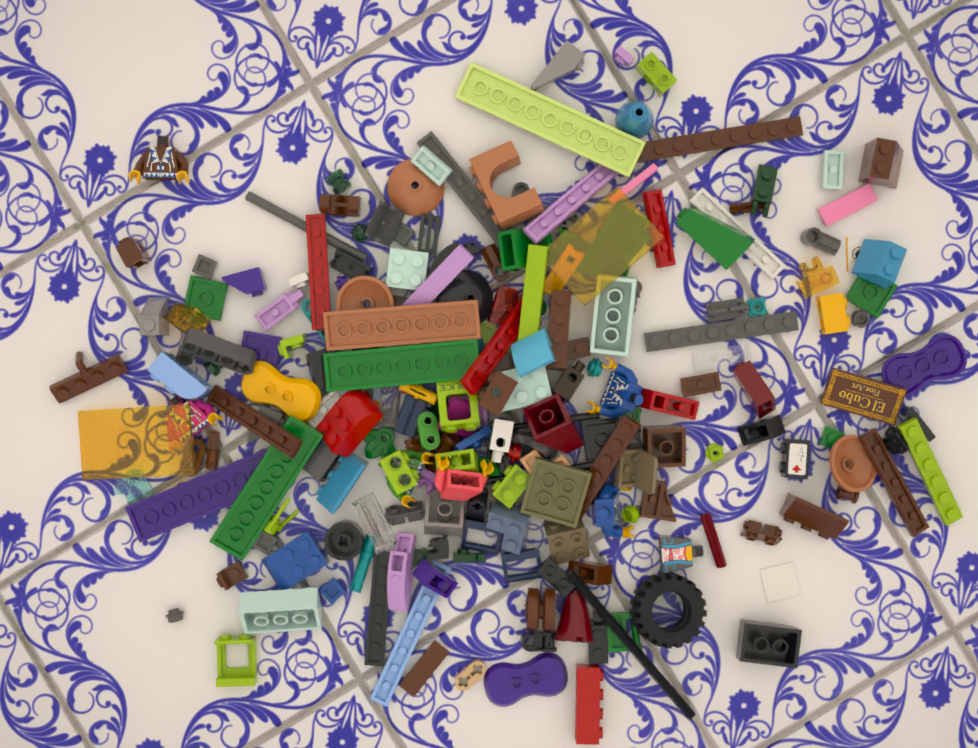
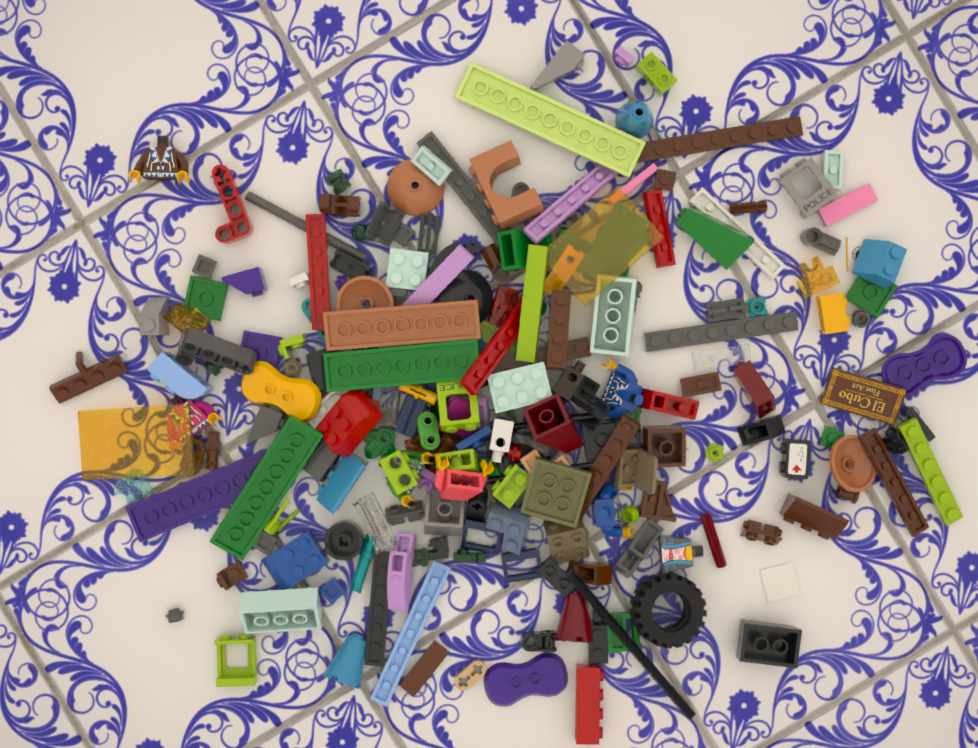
reddish brown brick [115,237,152,270] -> none
reddish brown tile [206,385,303,458] -> none
lavender hinge [254,289,306,331] -> none
dark purple slope [412,558,458,598] -> none
reddish brown brick [477,370,518,417] -> none
medium azure slope [511,328,556,378] -> none
reddish brown wheel [525,587,556,631] -> none
teal plate [587,358,603,377] -> none
dark green hinge [750,164,778,218] -> none
reddish brown slope [858,137,904,189] -> none
none -> red beam [212,164,253,244]
none -> dark tan plate [283,358,302,377]
none -> dark azure cone [323,633,366,689]
none -> black plate [570,375,611,421]
none -> dark grey slope [613,518,664,578]
none -> reddish brown plate [653,169,676,192]
none -> light grey window [777,157,838,219]

